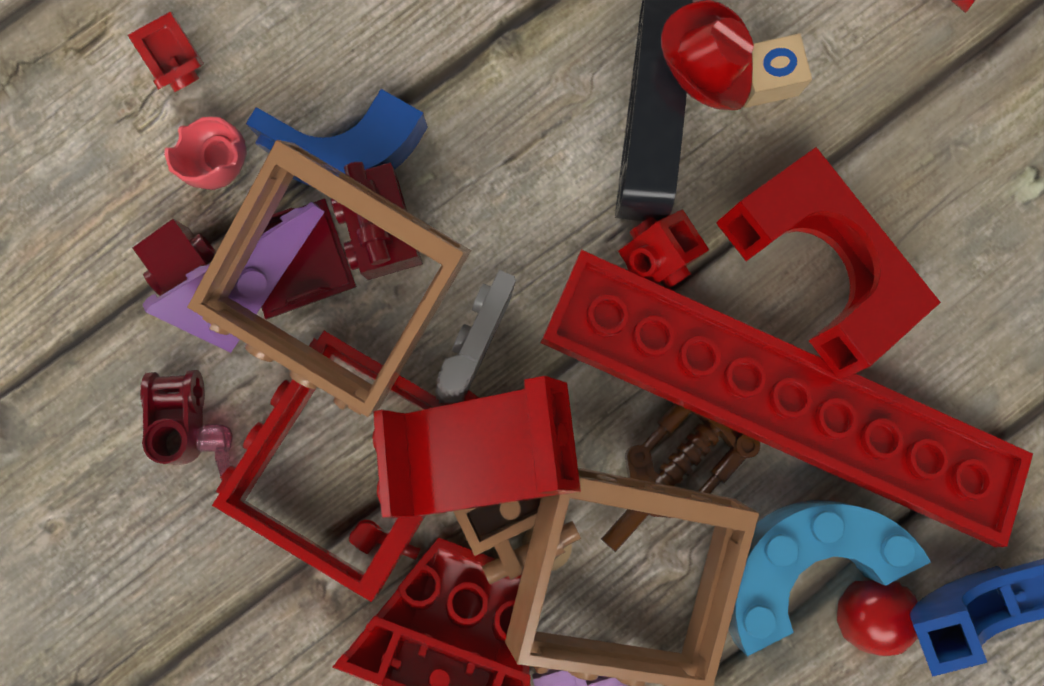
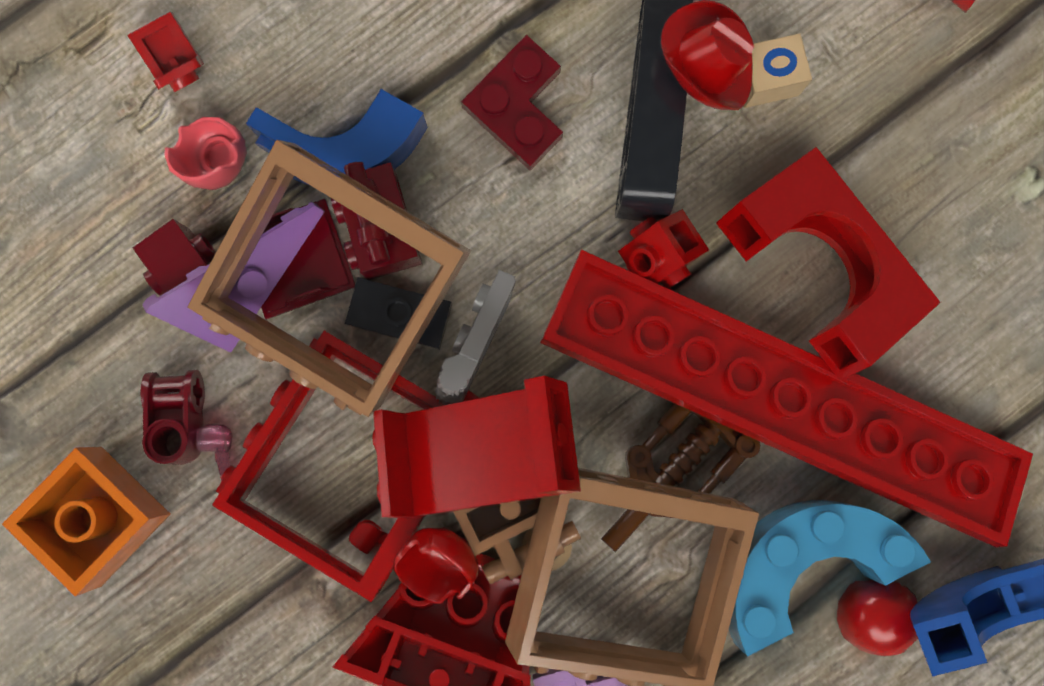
none -> orange brick [2,447,171,596]
none -> black plate [345,277,452,350]
none -> red hair [393,528,478,604]
none -> dark red plate [461,34,563,171]

